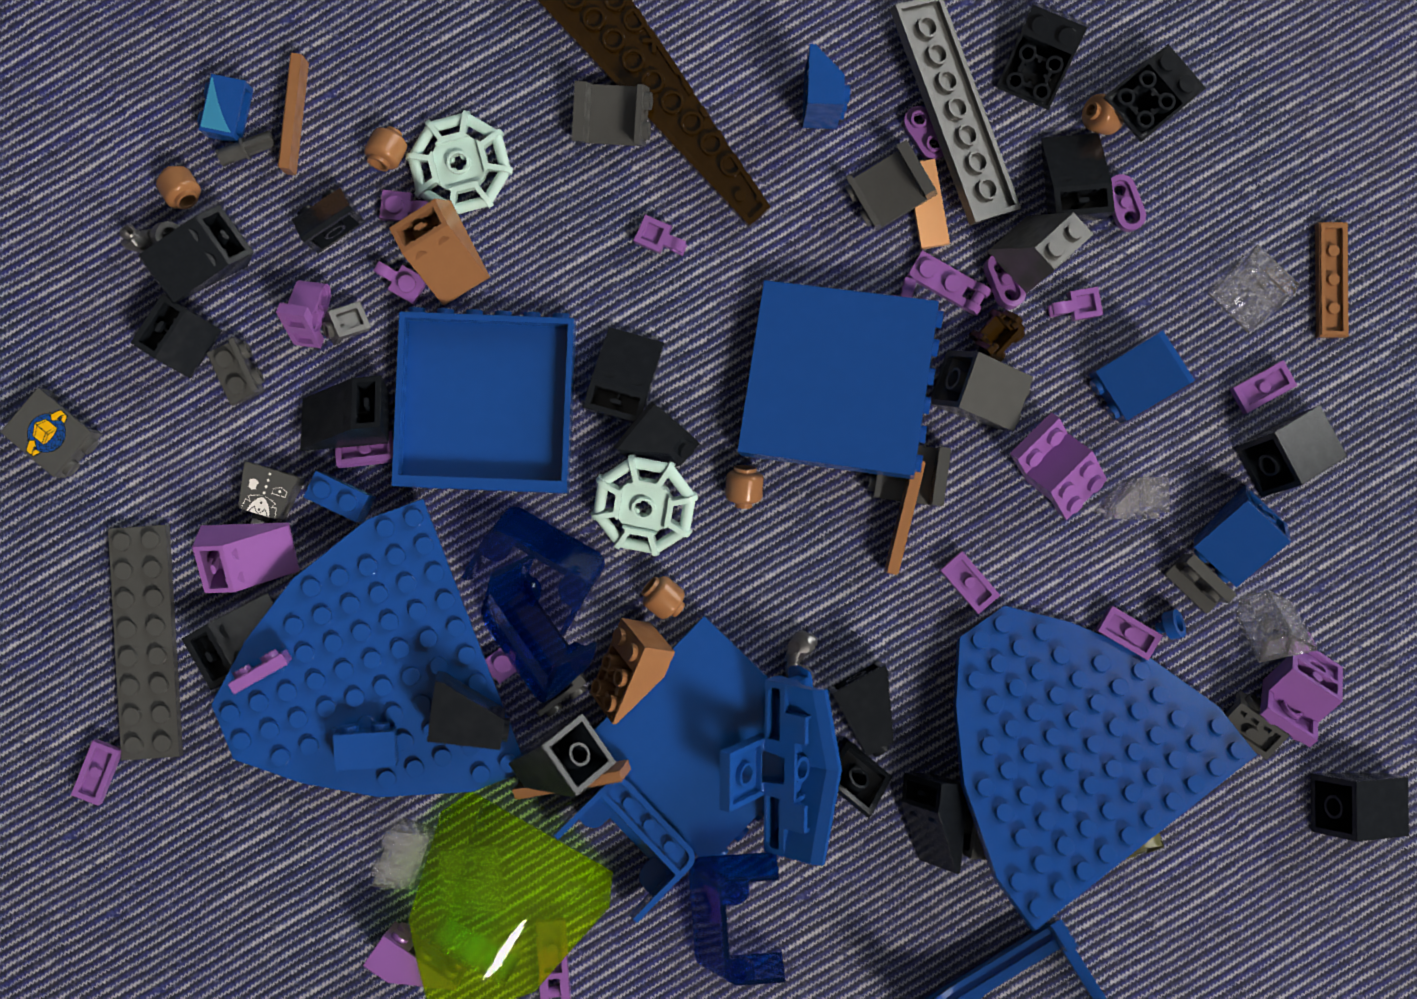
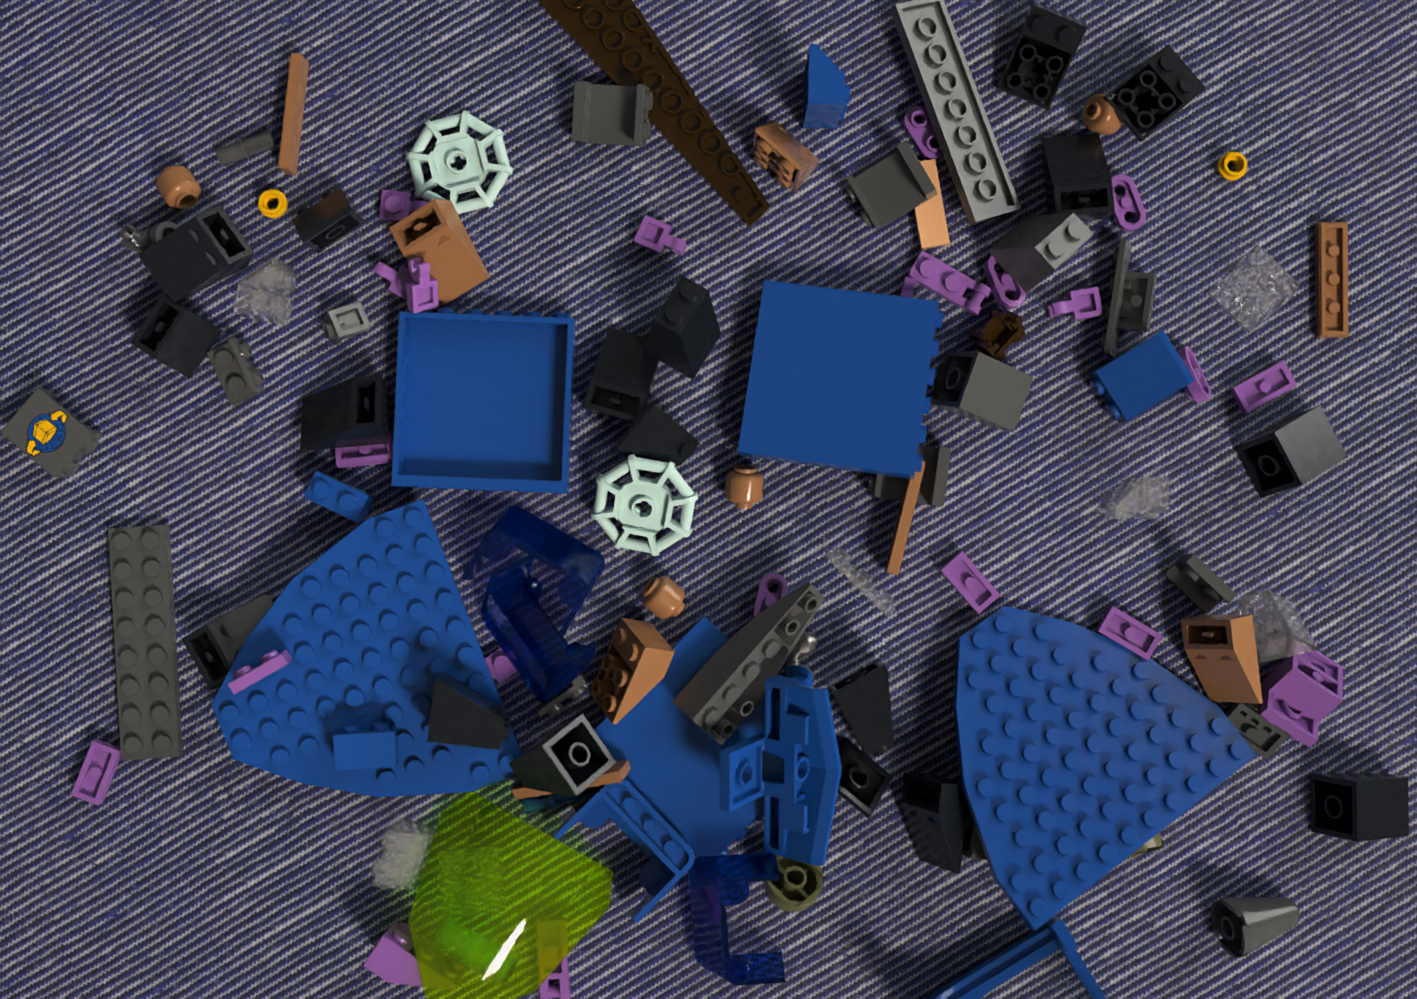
medium lavender slope [192,522,299,593] -> none
blue brick [198,74,254,143] -> none
dark grey torso [239,461,306,524] -> none
medium lavender tile [276,280,331,349] -> none
medium nougat head [364,126,407,172] -> none
medium lavender bracket [1010,412,1107,520] -> none
blue tile [1155,609,1186,640] -> none
blue slope [1194,485,1291,588] -> none
none -> clear slope [233,258,296,326]
none -> yellow plate [258,189,288,218]
none -> medium lavender plate [406,257,439,314]
none -> blue pin [522,792,583,815]
none -> black slope [643,275,721,380]
none -> dark grey wedge [672,581,825,745]
none -> medium nougat slope [752,121,819,192]
none -> medium lavender plate [753,573,788,618]
none -> olive cylinder [763,855,823,912]
none -> clear plate [823,547,896,617]
none -> dark grey bracket [1101,239,1157,358]
none -> medium lavender plate [1177,346,1212,403]
none -> medium nougat slope [1181,615,1263,704]
none -> dark grey cone [1211,897,1300,958]
none -> yellow plate [1217,151,1247,181]

